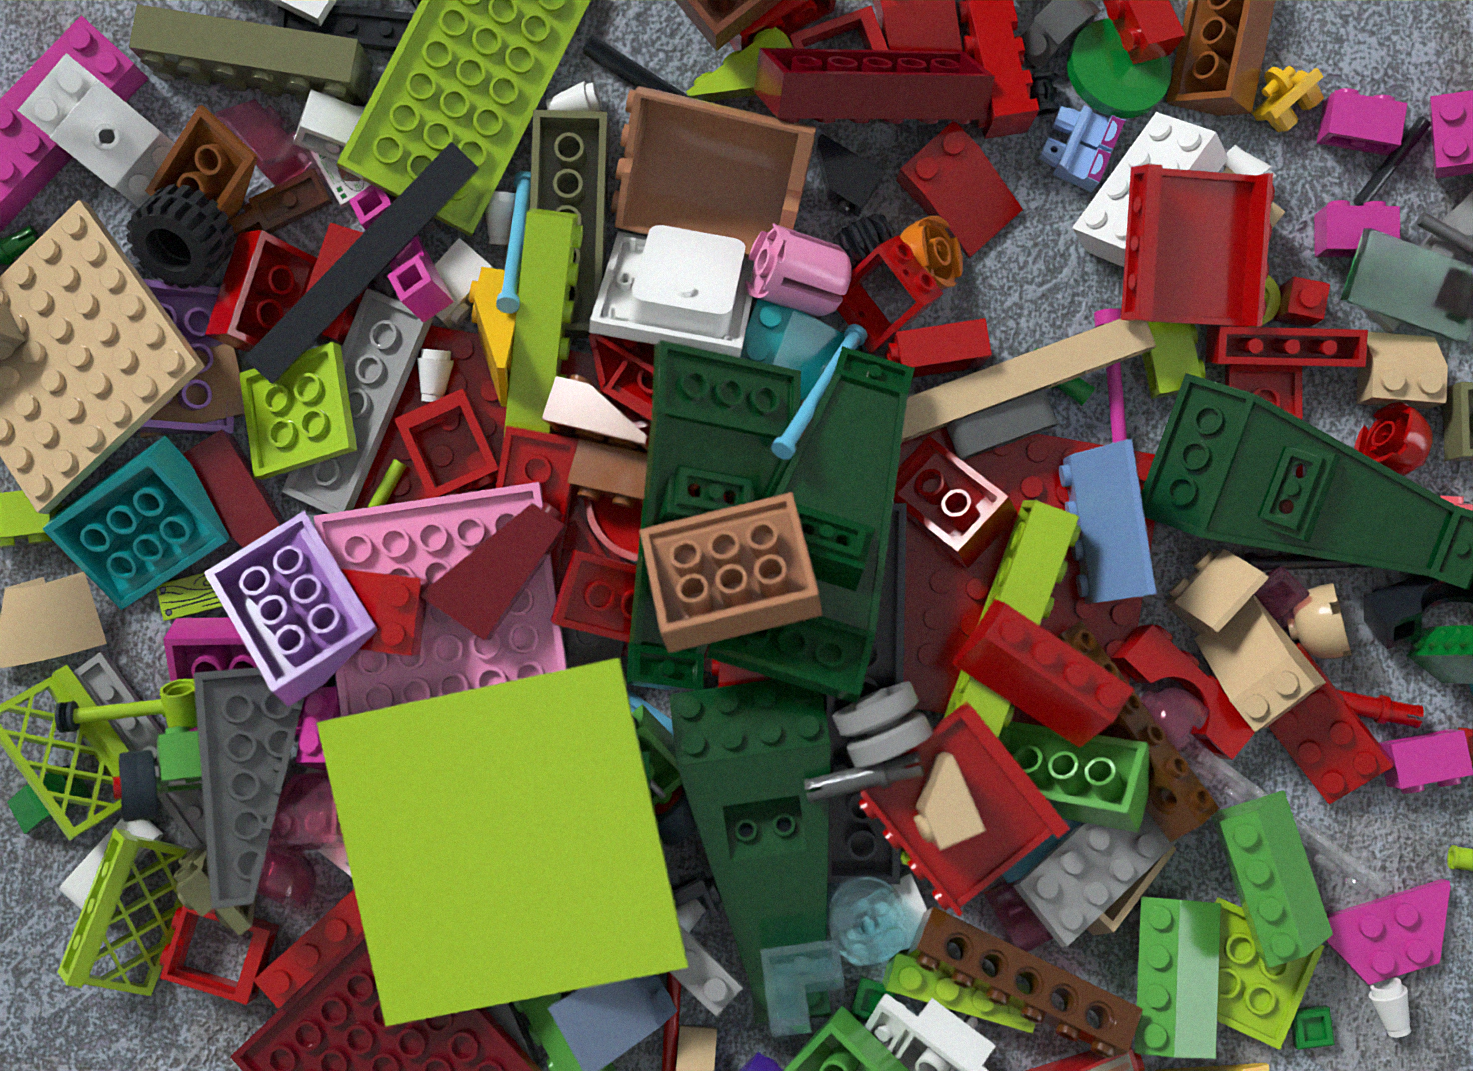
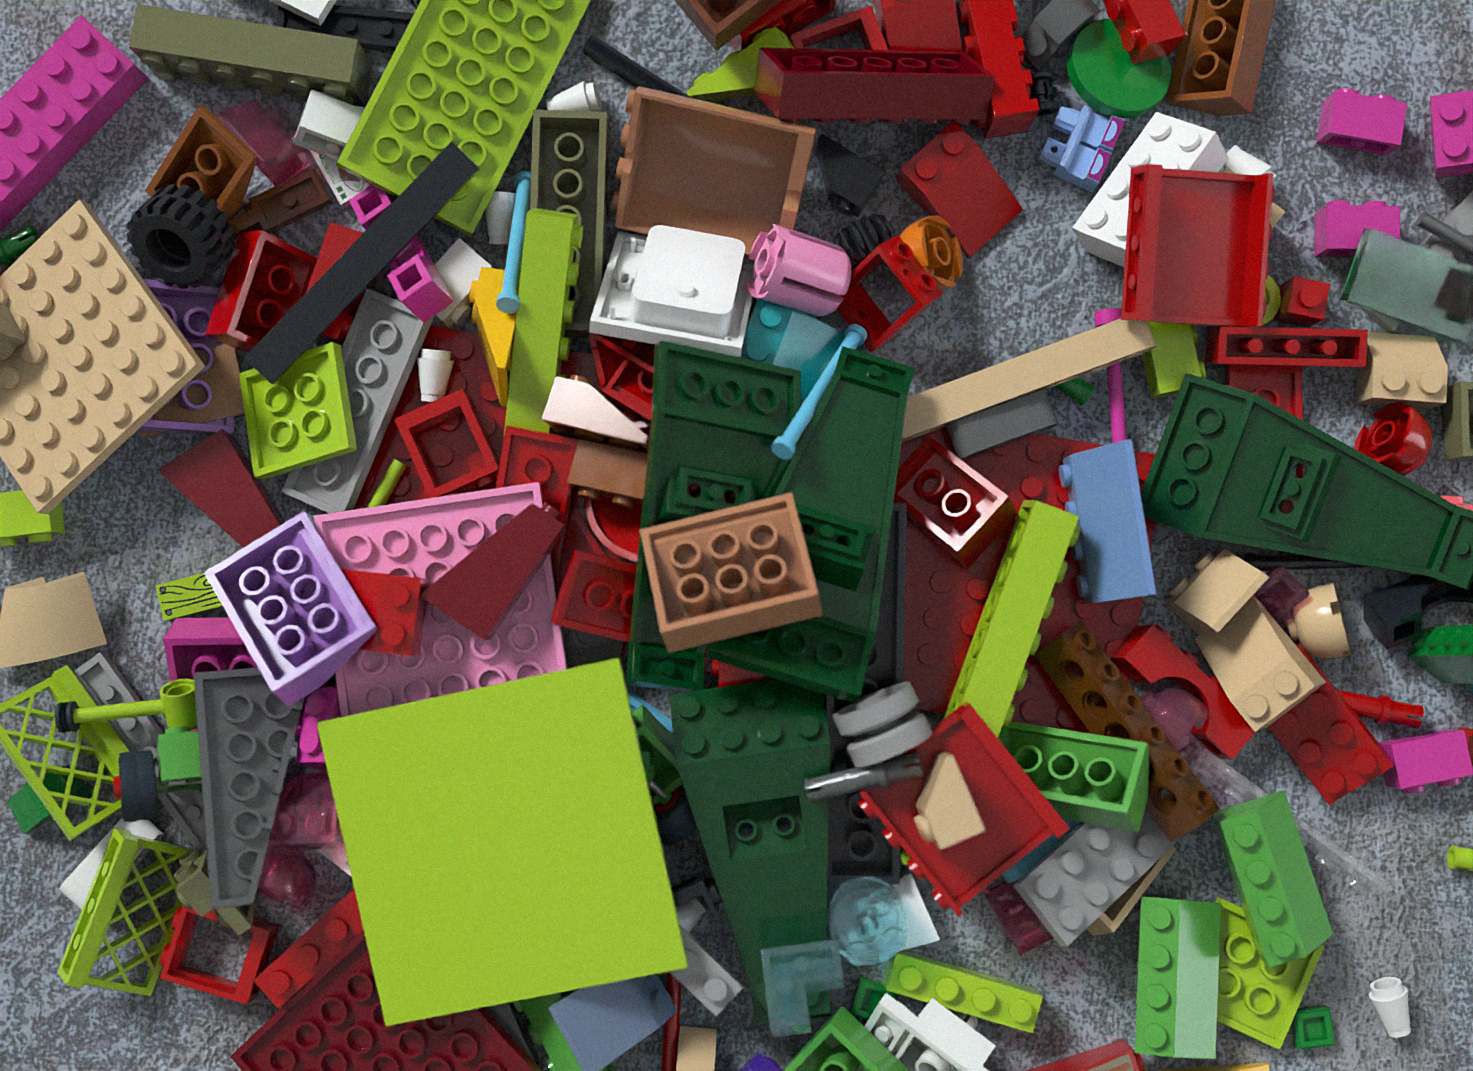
white brick [18,53,175,208] -> none
teal slope [43,436,230,610] -> none
red window [885,318,992,378] -> none
reddish brown brick [907,906,1143,1058] -> none
red slope [952,599,1134,748] -> none
yellow hips [1252,66,1324,132] -> none
dark pink wing [1326,879,1451,985] -> none
black bar [1353,117,1431,206] -> none

